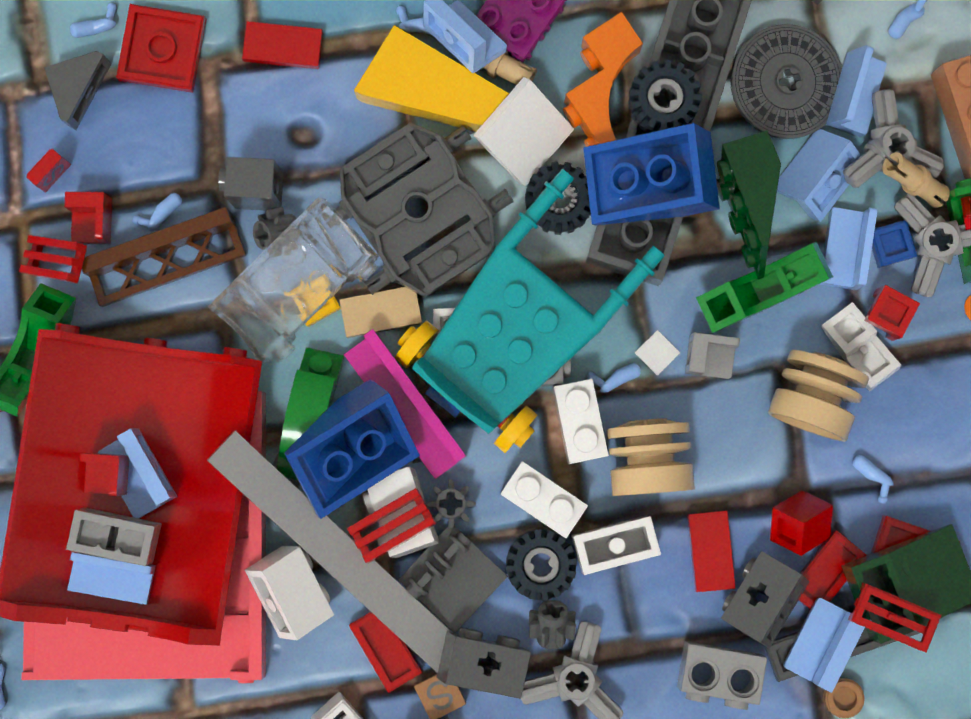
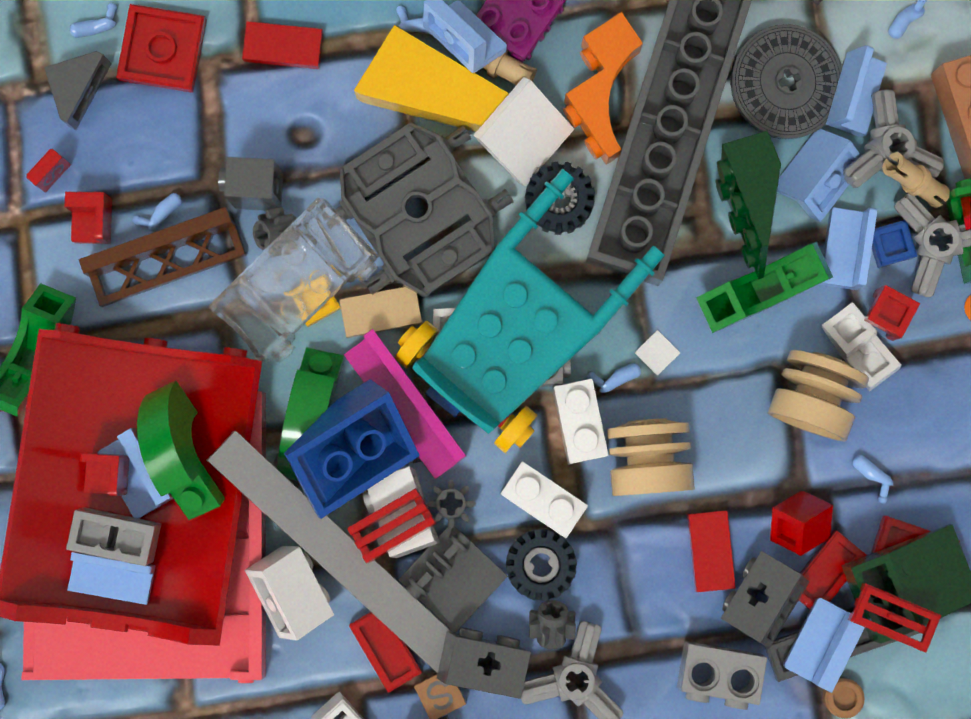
red tile [19,235,87,284] -> none
white brick [571,515,661,575] -> none
blue slope [583,123,720,226] -> none
black bush [628,59,702,132] -> none
light grey panel [685,332,740,379] -> none
none -> green arch [137,380,225,520]

